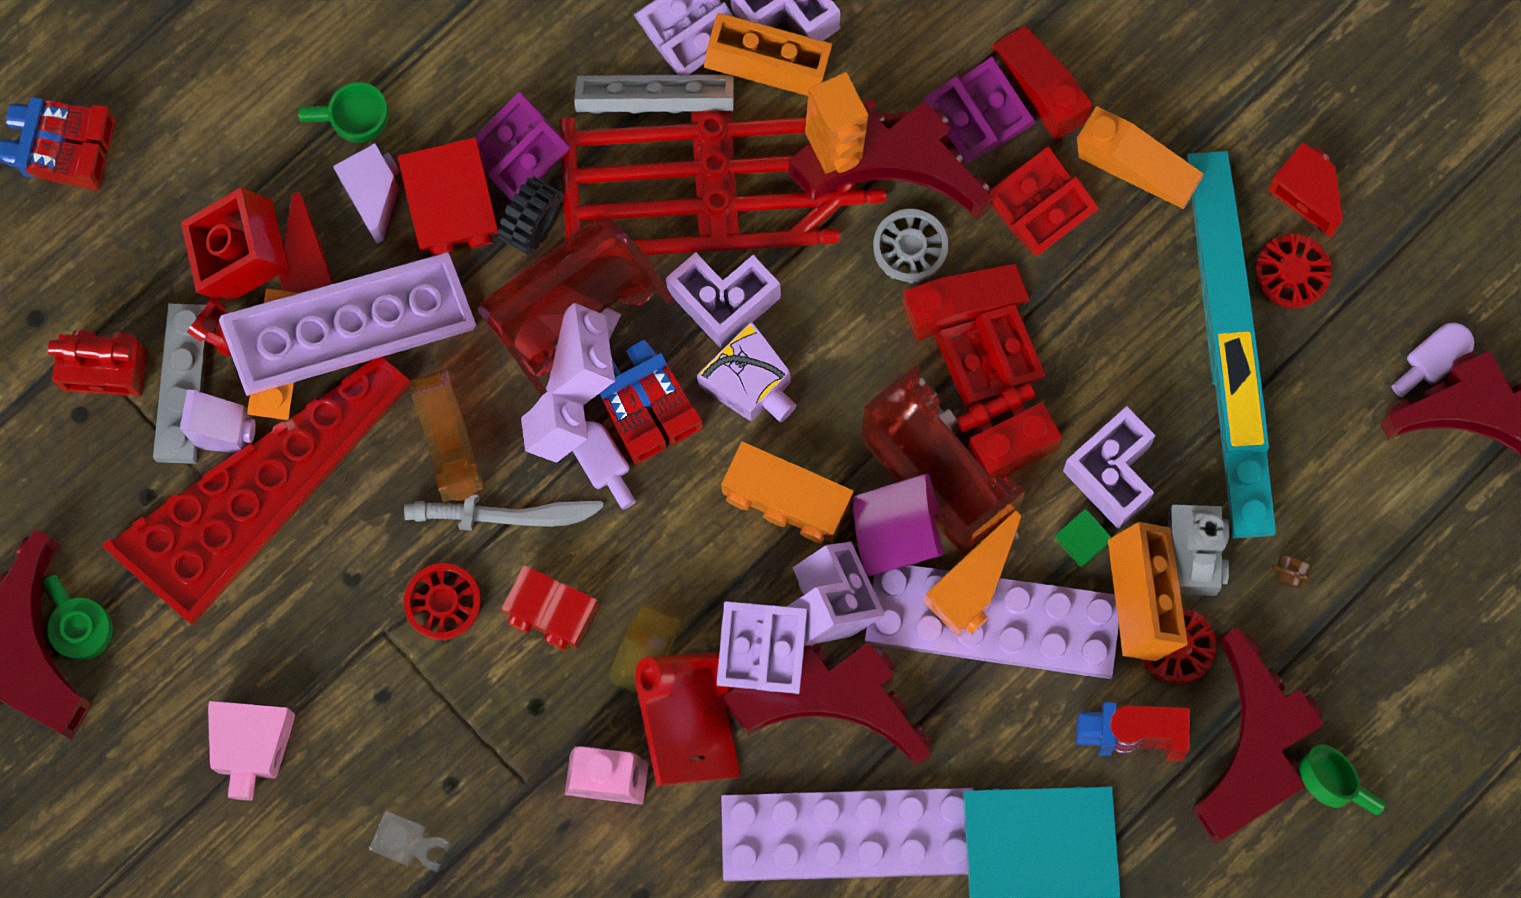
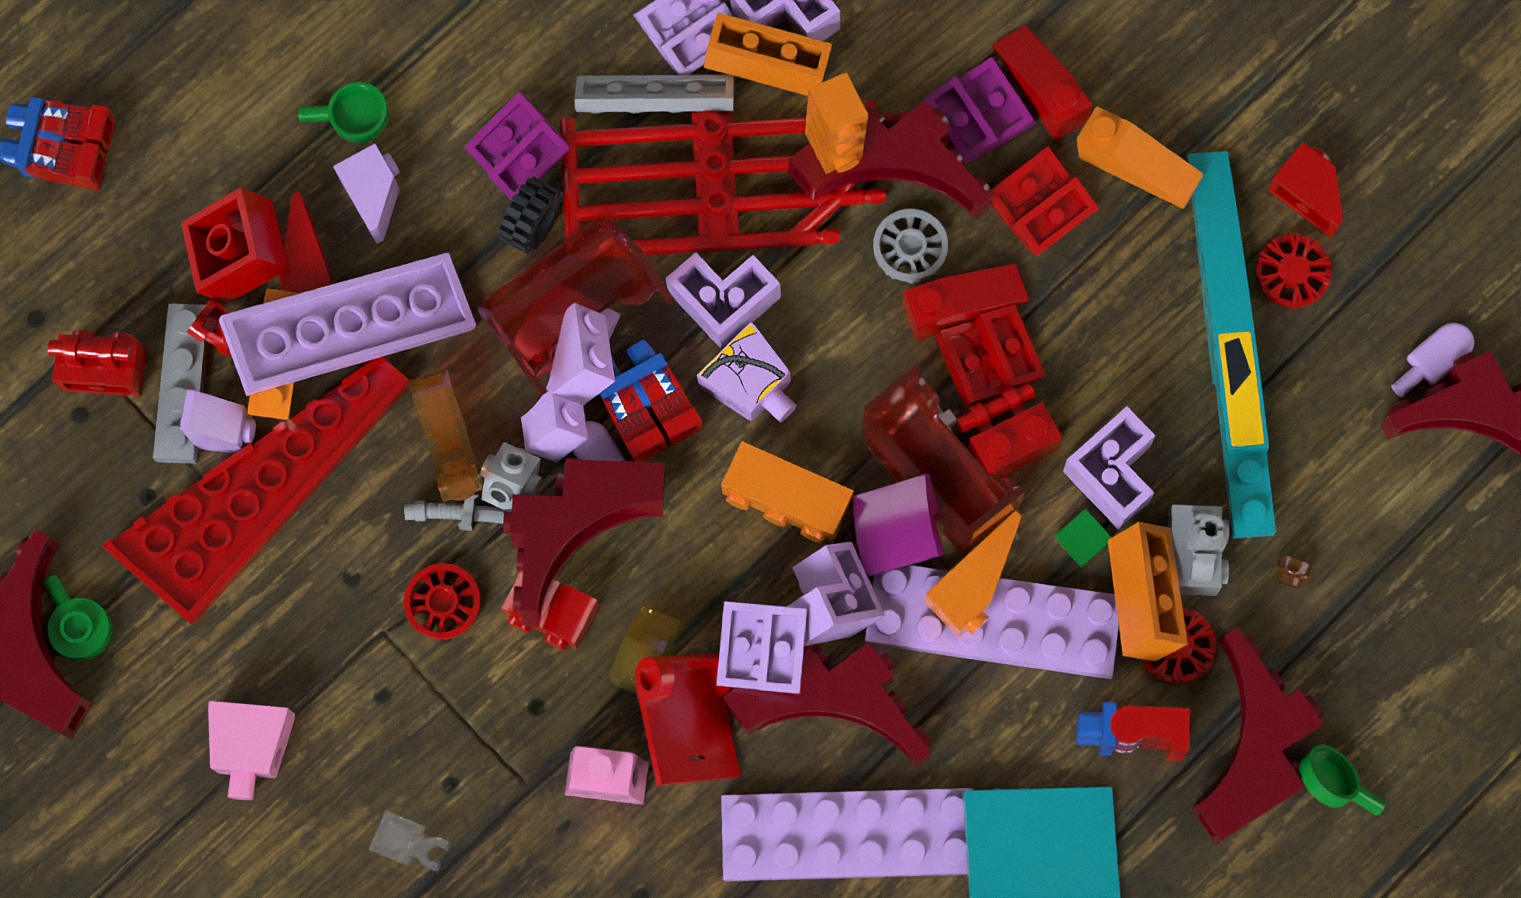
red brick [398,137,499,257] -> none
none -> light grey brick [480,442,543,510]
none -> dark red arch [503,459,666,627]

